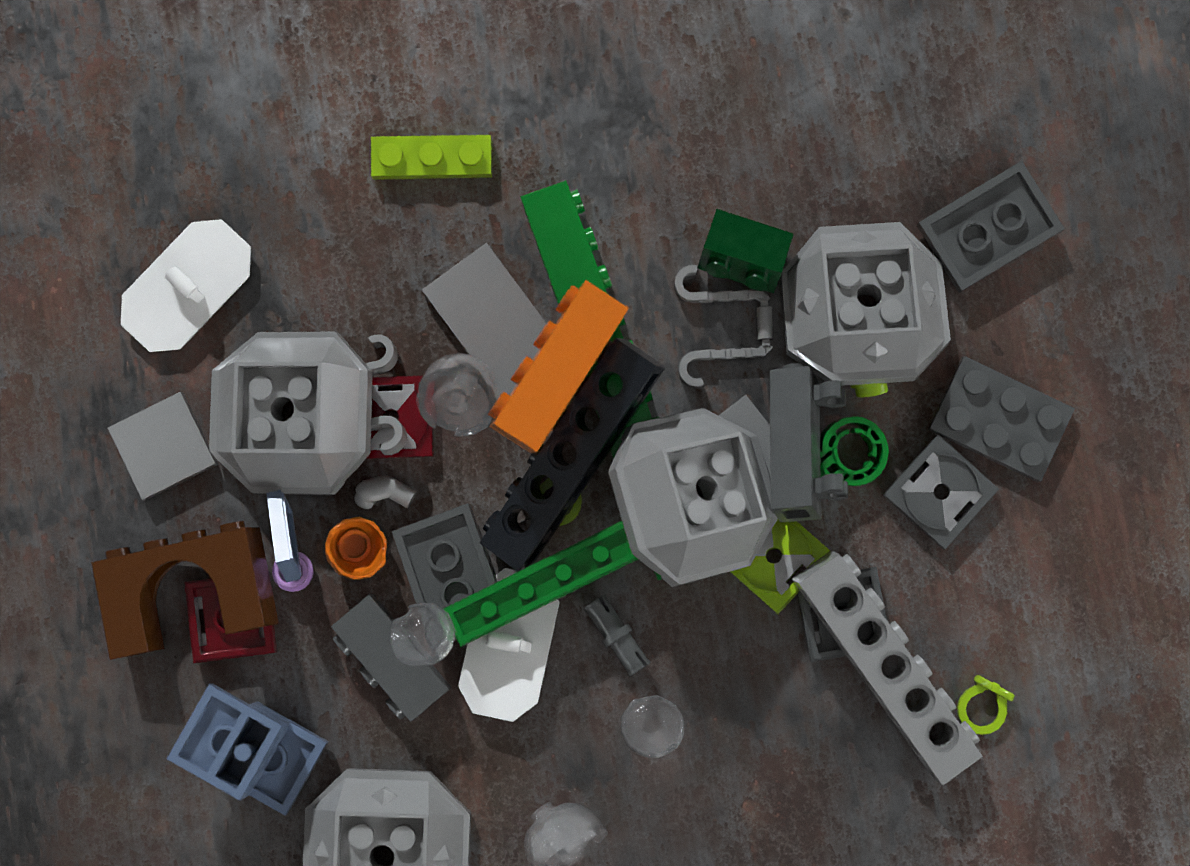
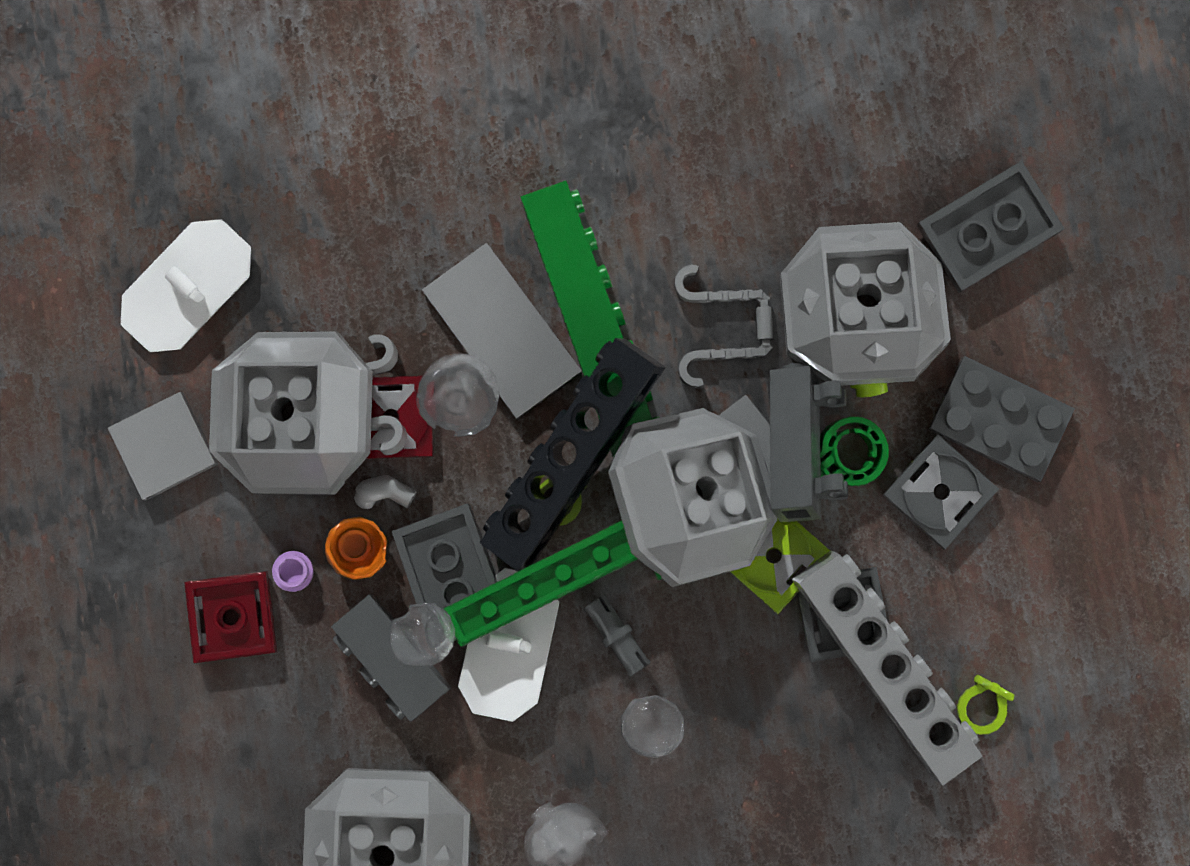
reddish brown arch [91,521,279,660] -> none
sand blue bracket [167,684,329,816] -> none
tile [266,490,302,582] -> none
lime plate [371,135,492,180] -> none
orange brick [488,280,629,454] -> none
dark green brick [697,209,794,294] -> none

